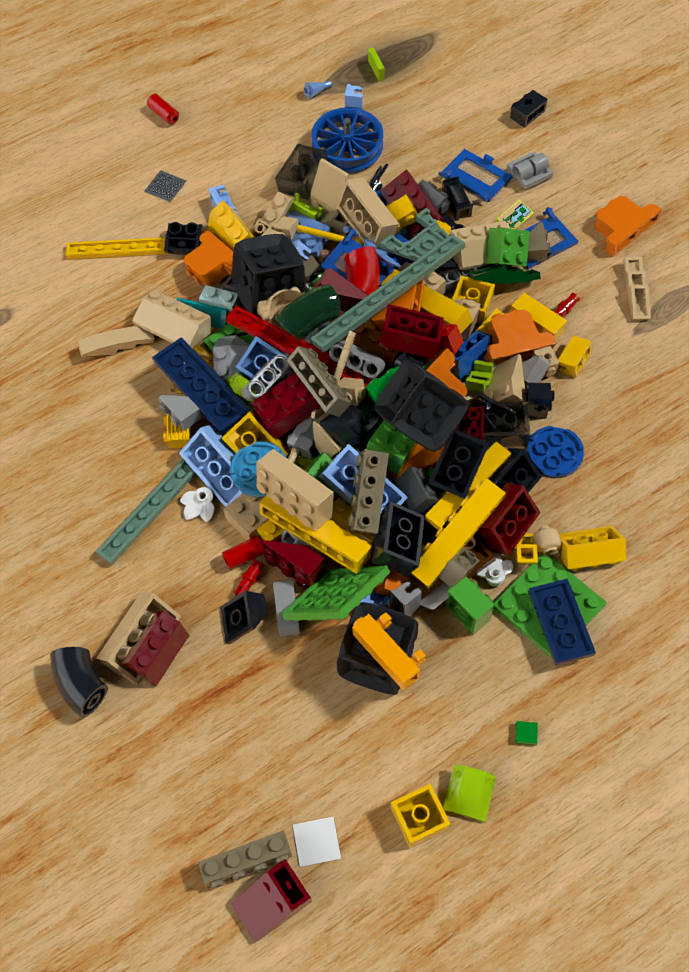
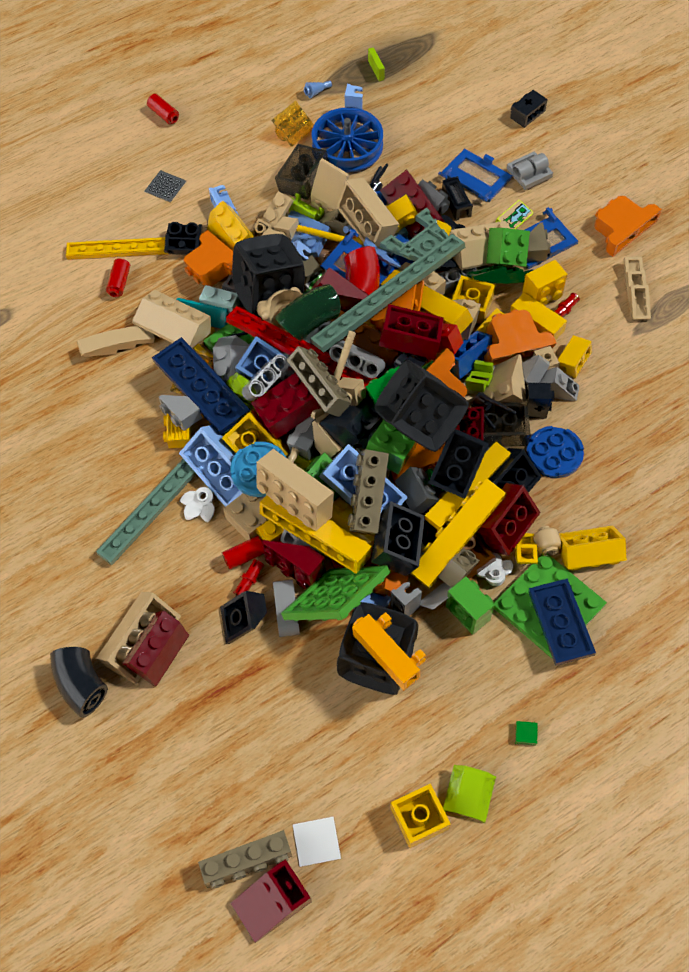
none -> red brick [106,258,131,297]
none -> clear yellow plate [271,101,314,147]
none -> yellow brick [522,260,568,306]
none -> light grey slope [539,367,579,401]

